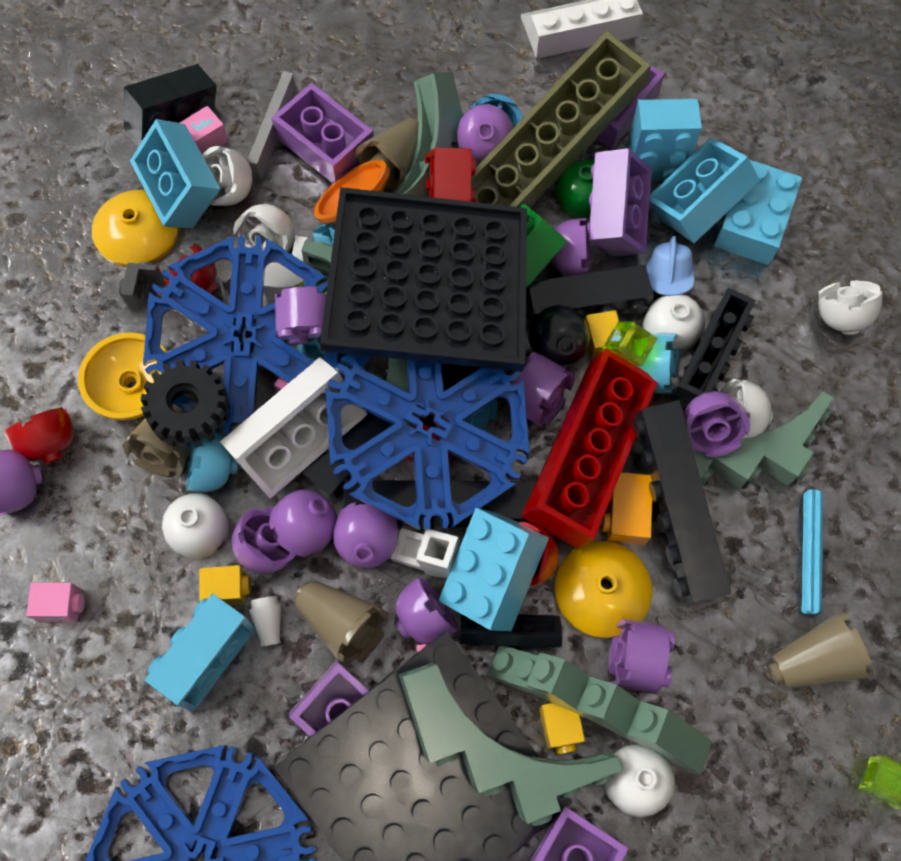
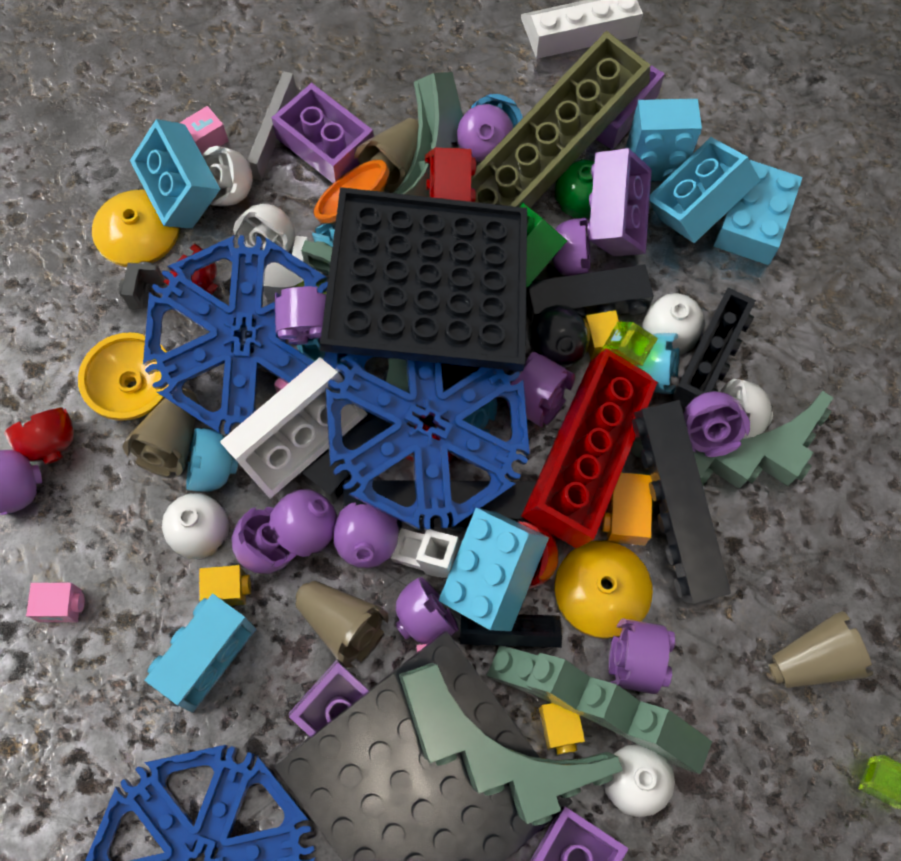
black wedge [124,64,217,147] -> none
black tyre [141,360,230,449] -> none
white cone [248,596,282,647] -> none
light blue piece [647,236,695,296] -> none
medium azure axle [802,489,823,616] -> none
white cylinder [818,280,882,335] -> none

